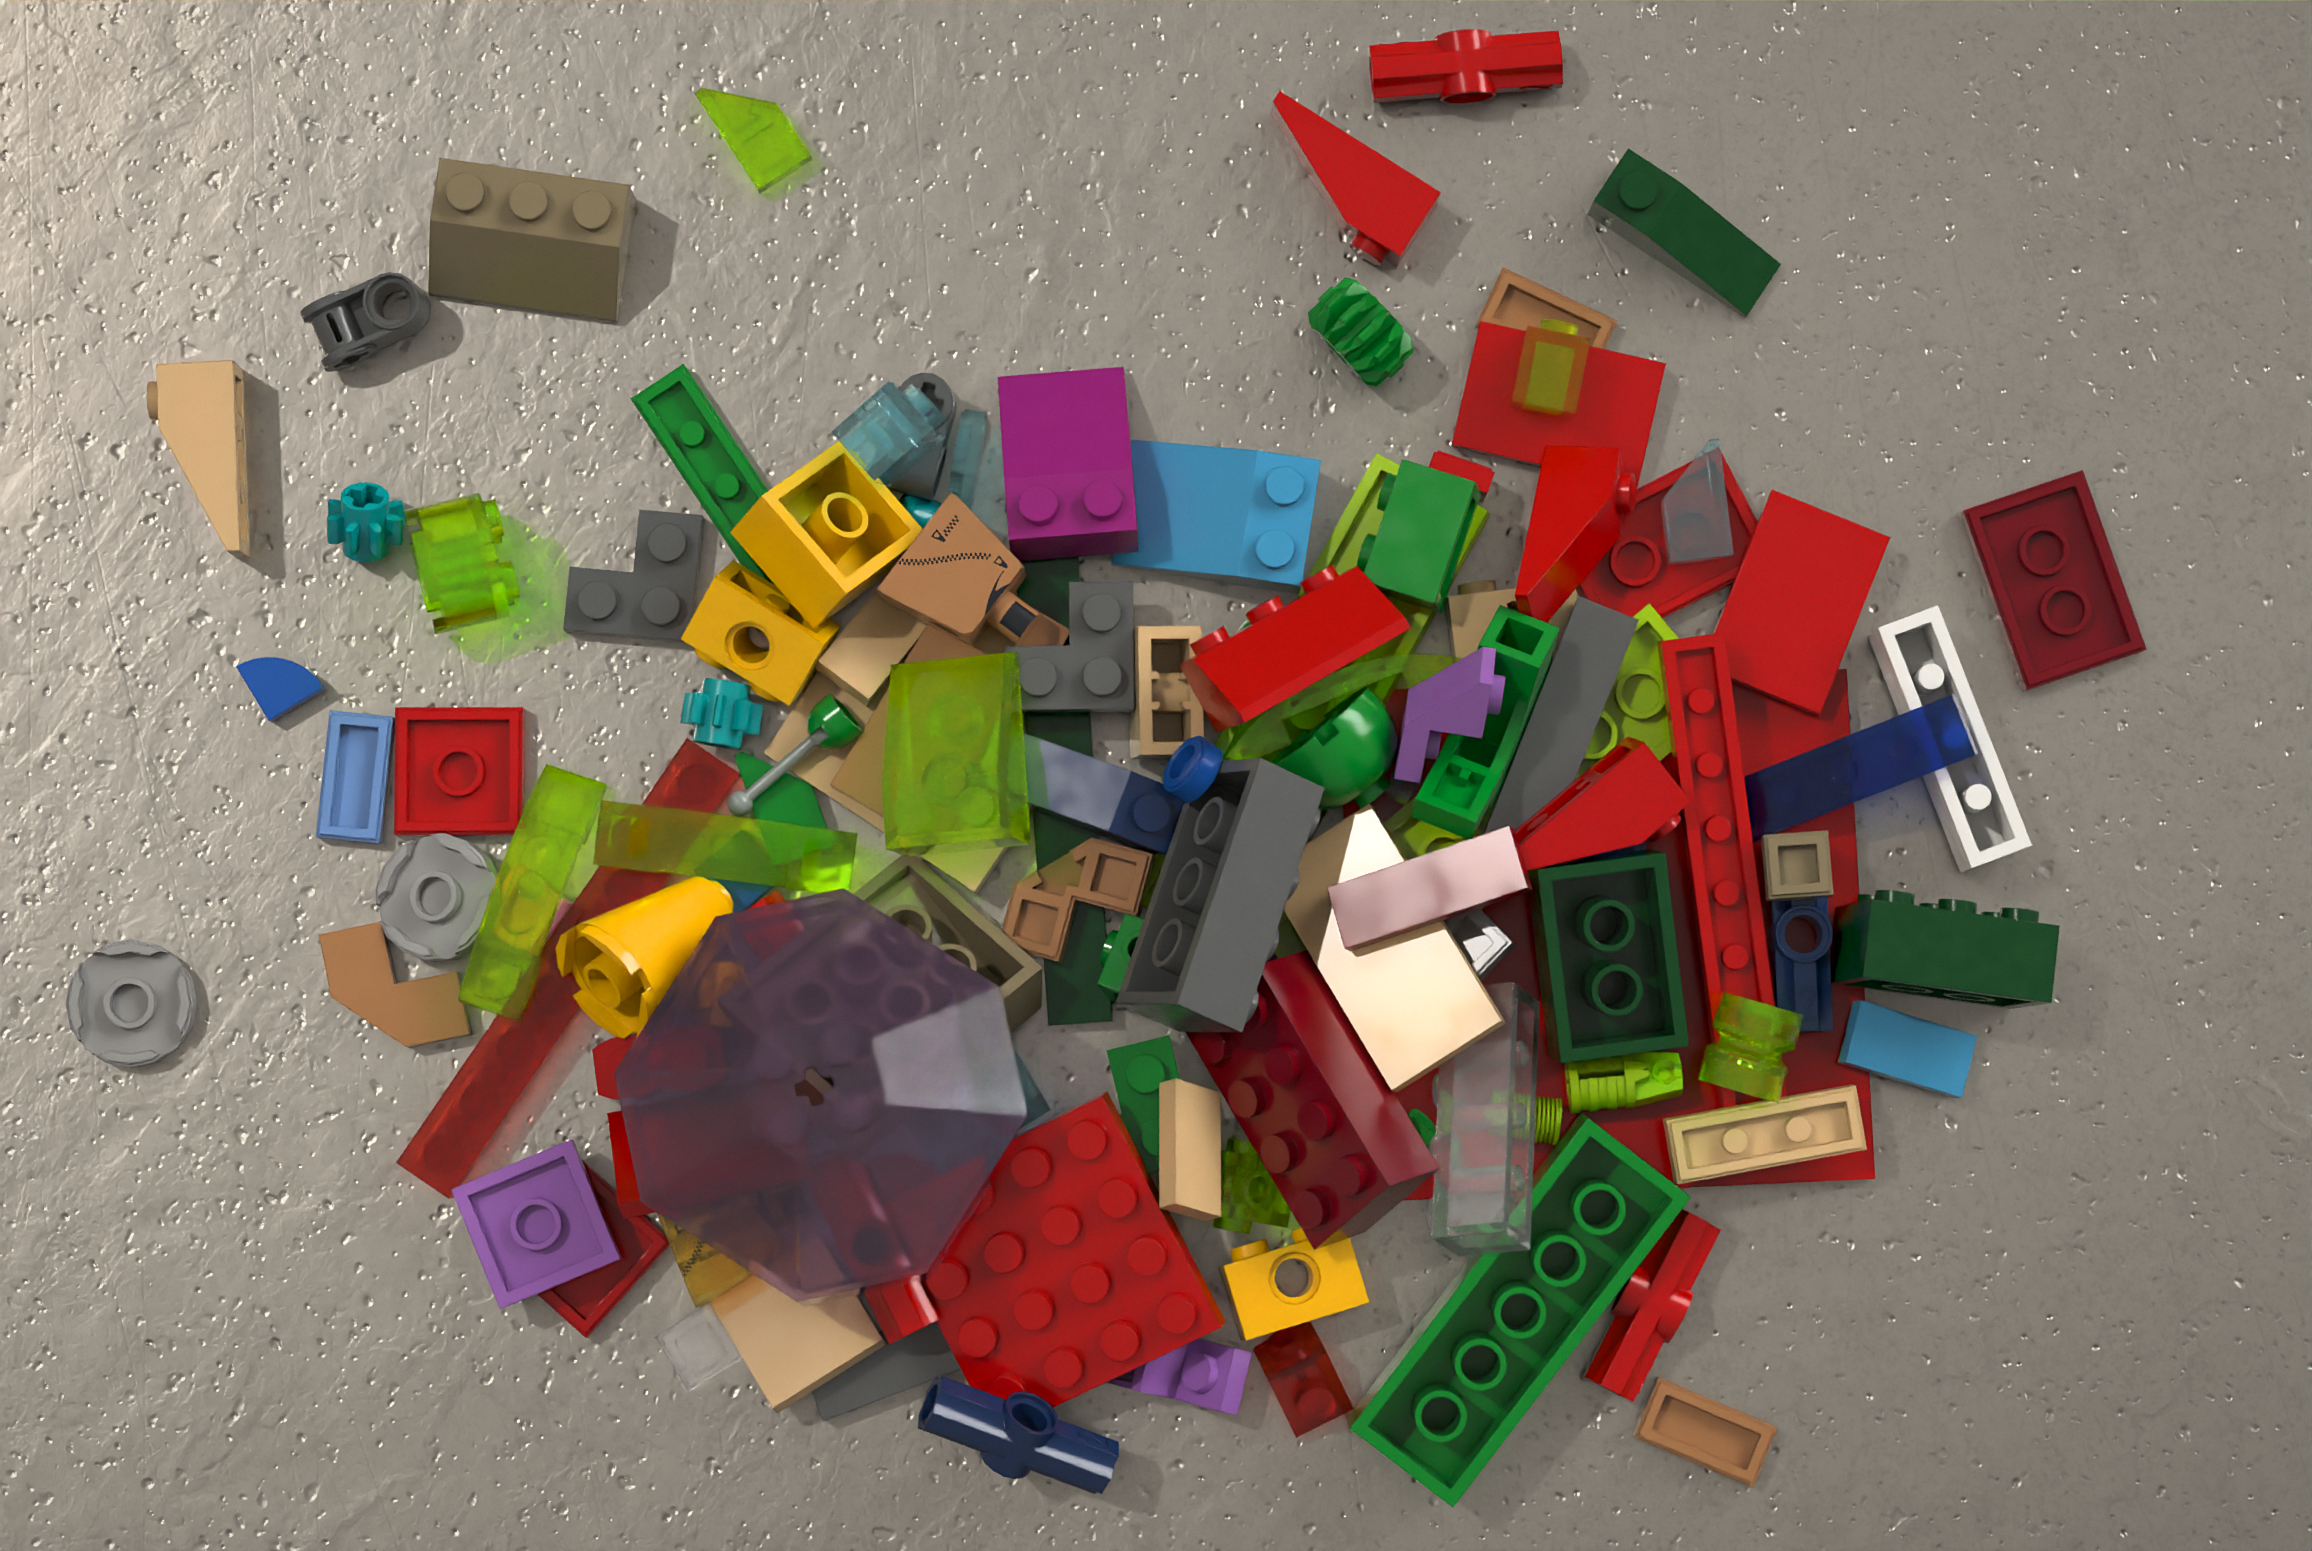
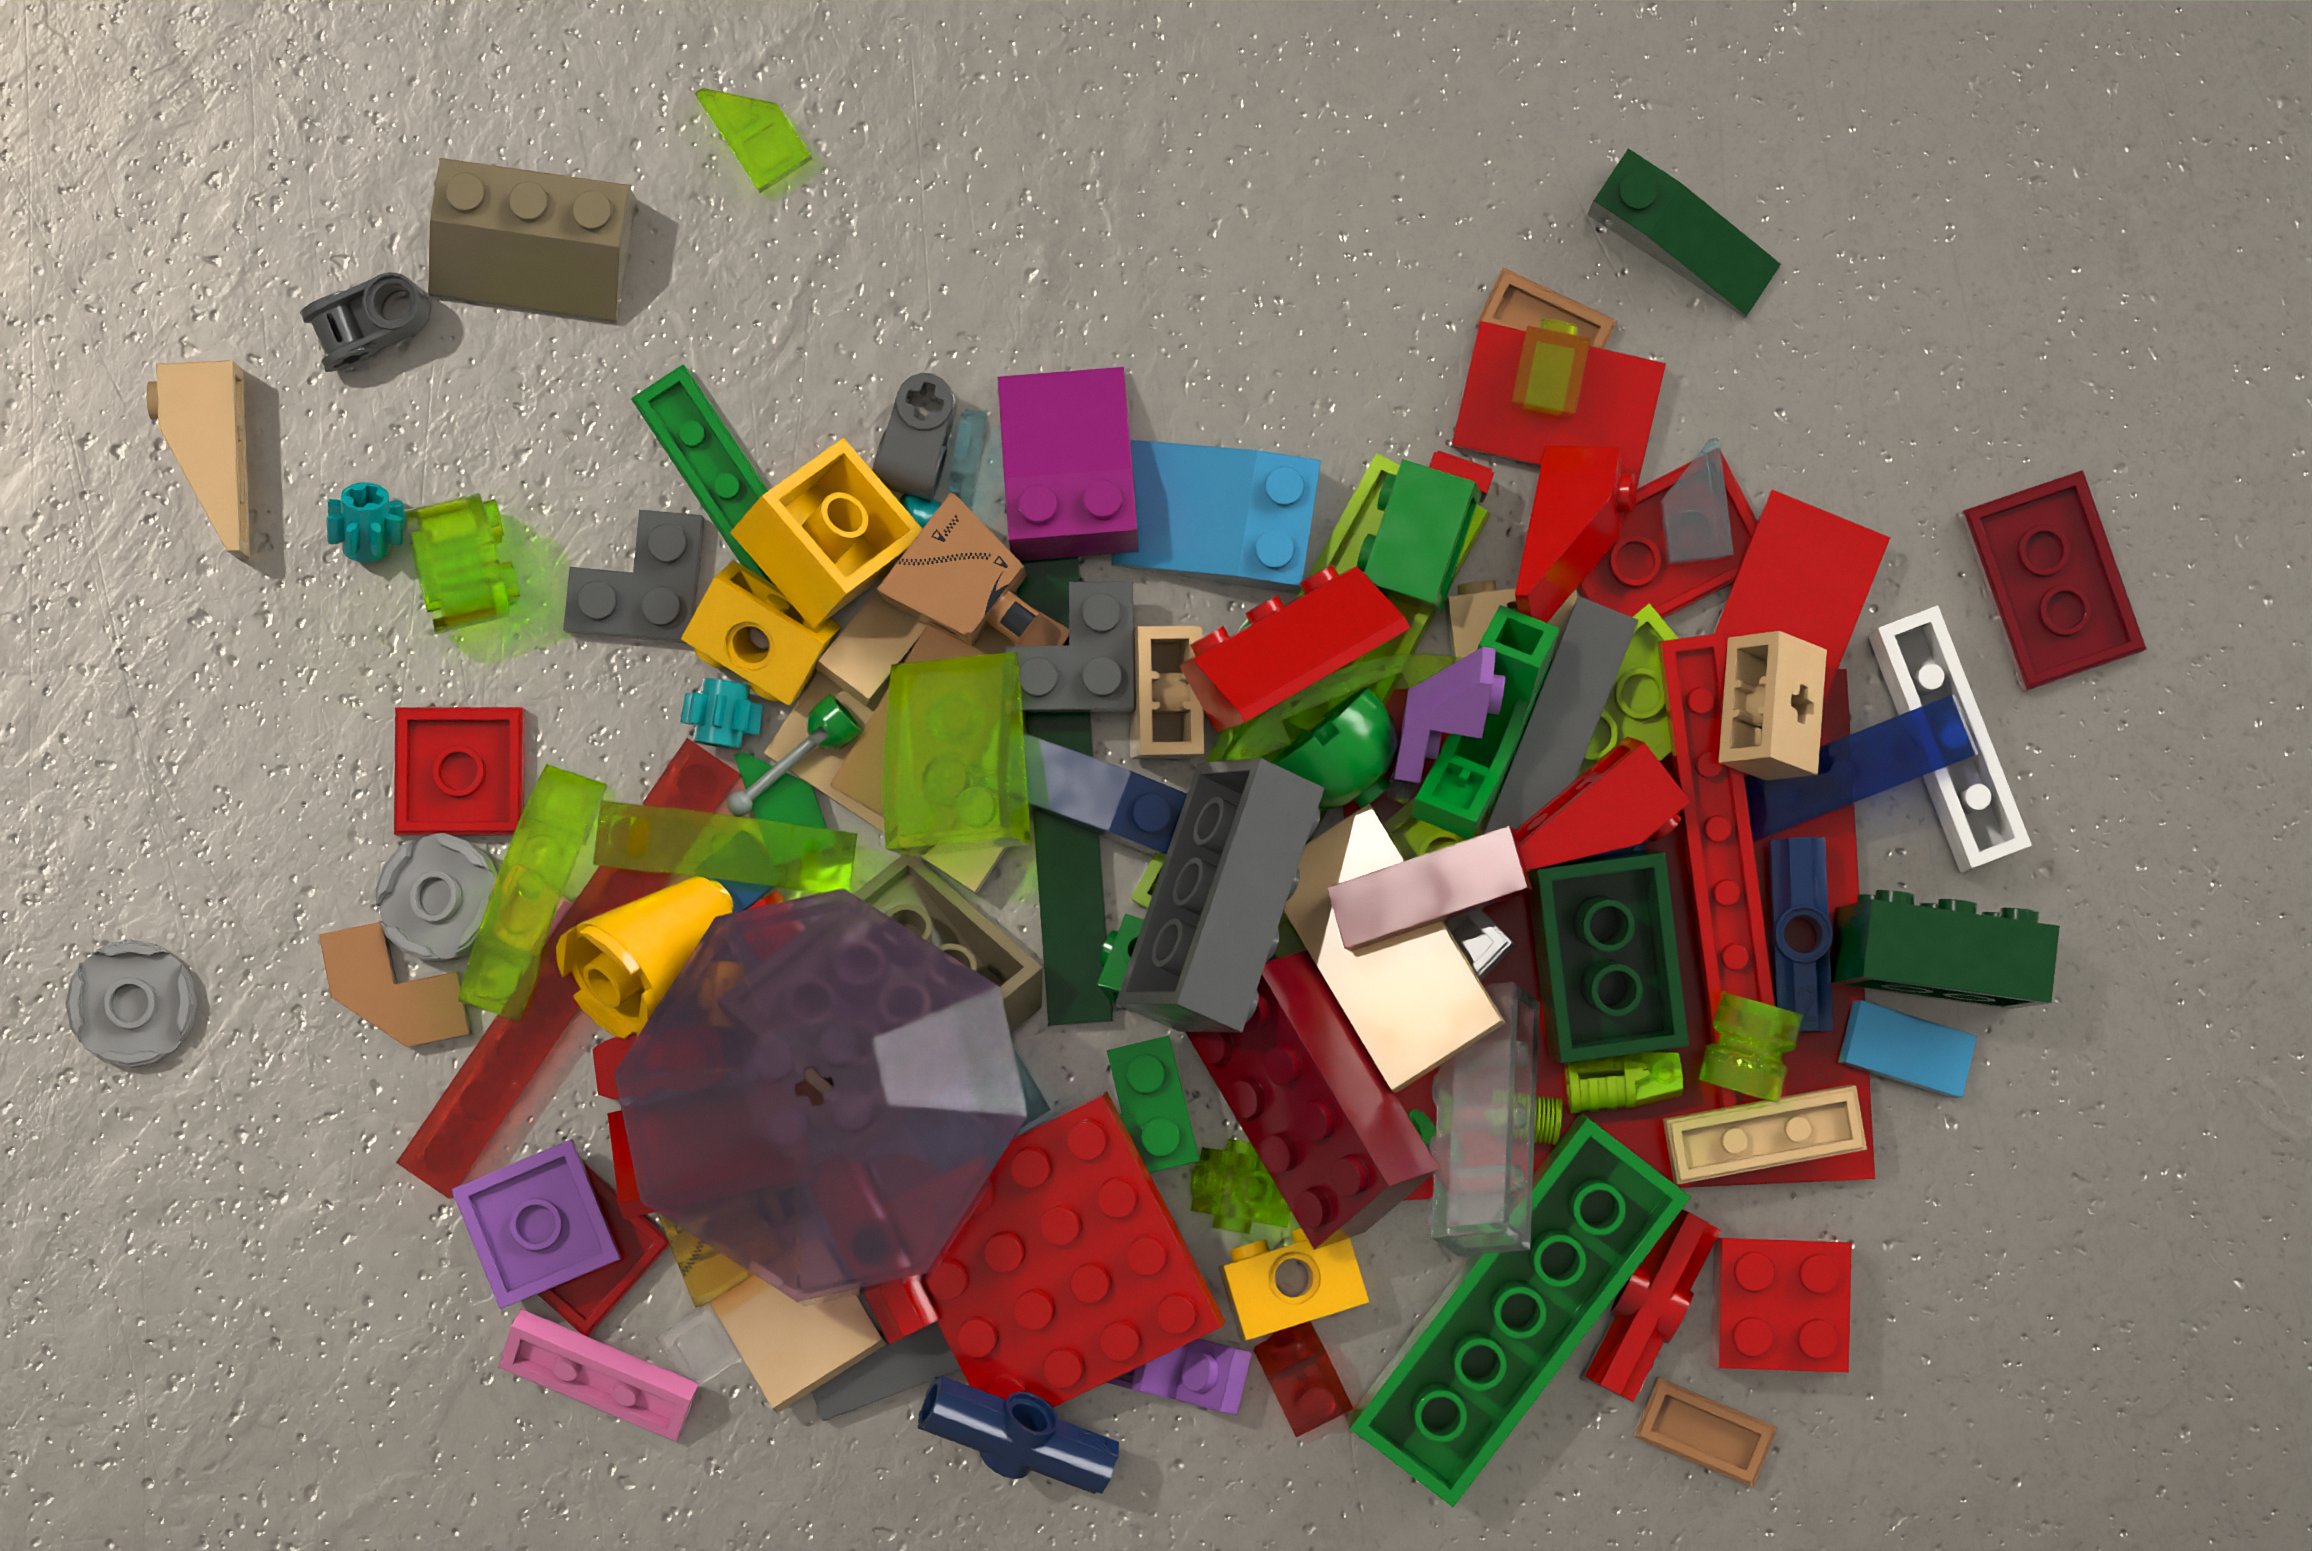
blue tile [236,657,327,722] -> none
medium blue tile [316,710,395,845] -> none
clear light blue brick [832,380,946,487] -> none
medium nougat tile [1001,838,1156,962] -> none
tan tile [1159,1078,1221,1221] -> none
blue tile [1163,736,1223,803] -> none
red slope [1271,91,1441,267] -> none
green gear [1308,277,1414,387] -> none
red piece [1369,29,1563,104] -> none
dark tan tile [1761,830,1834,902] -> none
none -> bright pink plate [499,1309,699,1442]
none -> red brick [1711,1238,1852,1373]
none -> tan brick [1719,631,1827,781]

